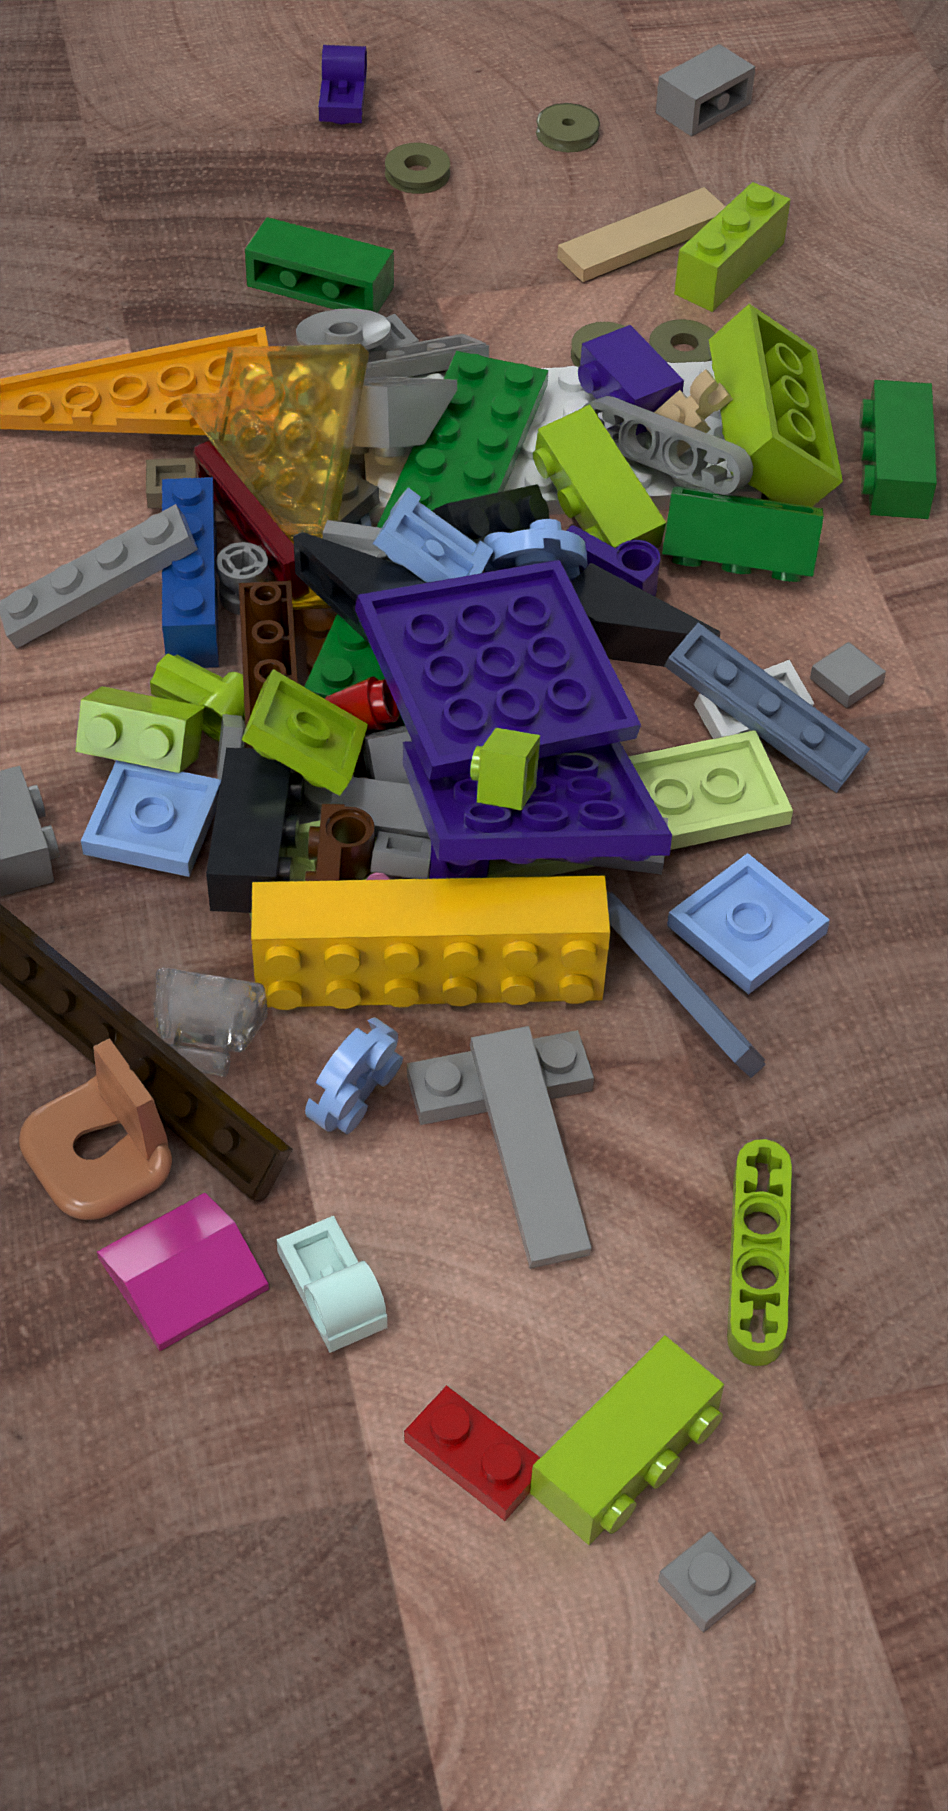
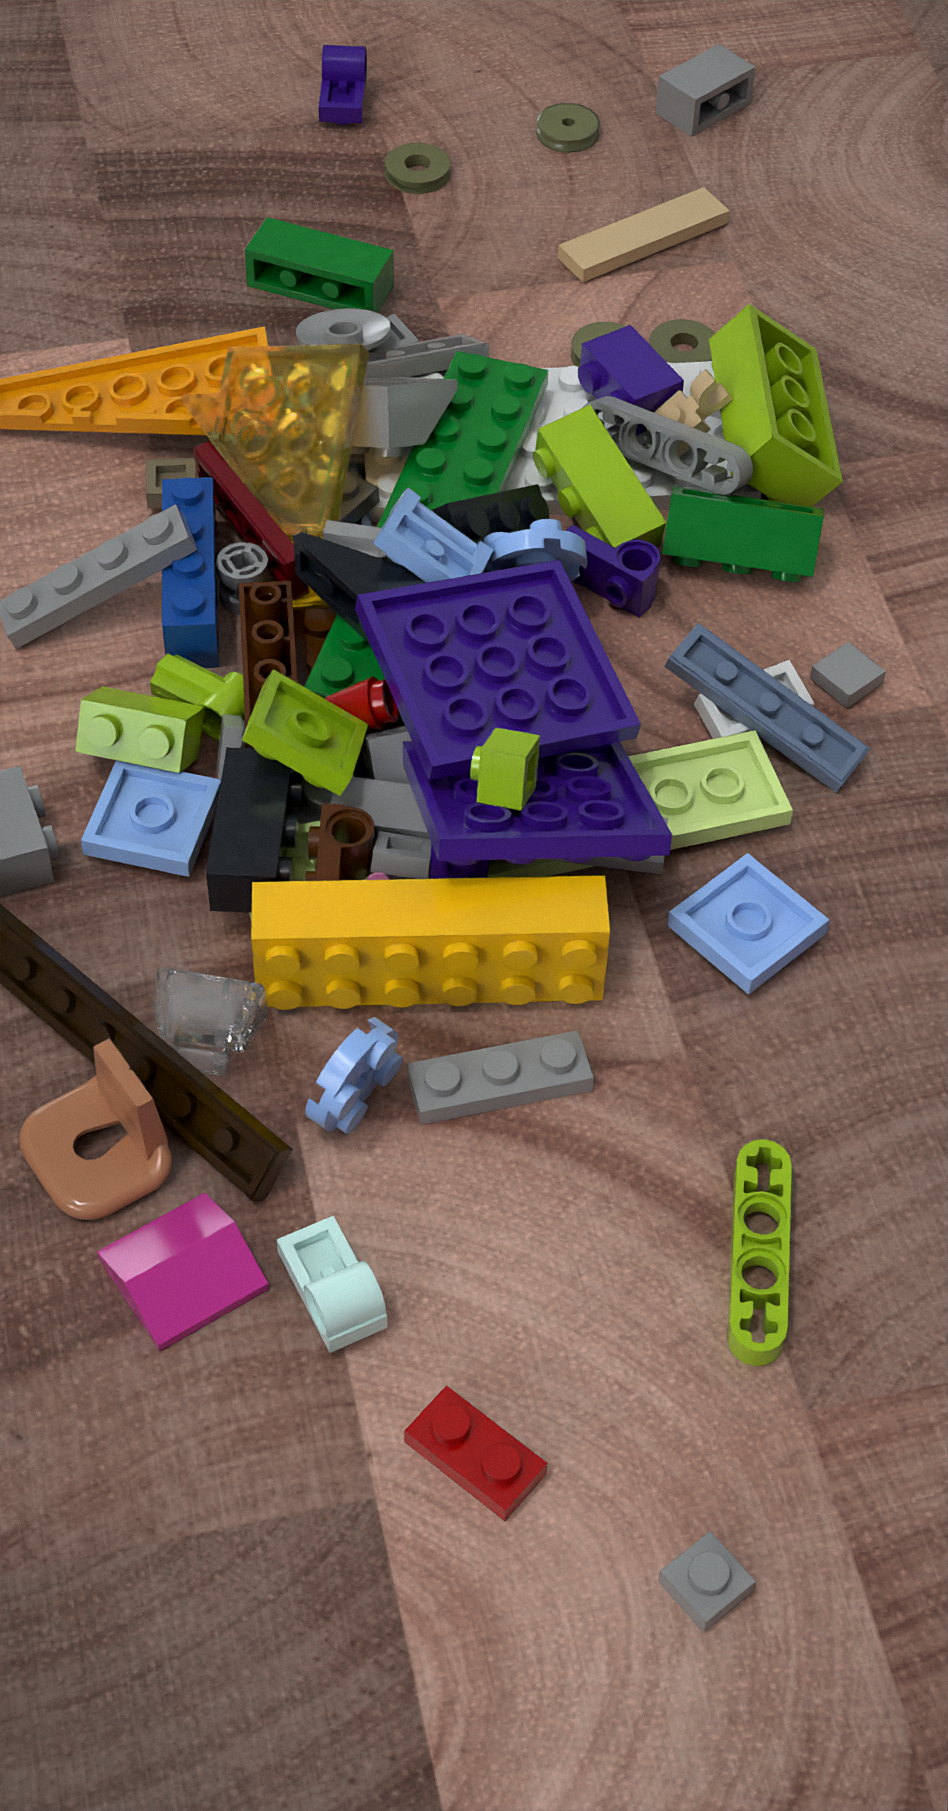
light grey tile [470,1026,592,1269] -> none
lime brick [530,1335,725,1545] -> none
black slope [571,563,721,667] -> none
sand blue tile [607,891,766,1078] -> none
lime brick [674,182,791,312] -> none
green brick [859,379,937,519] -> none

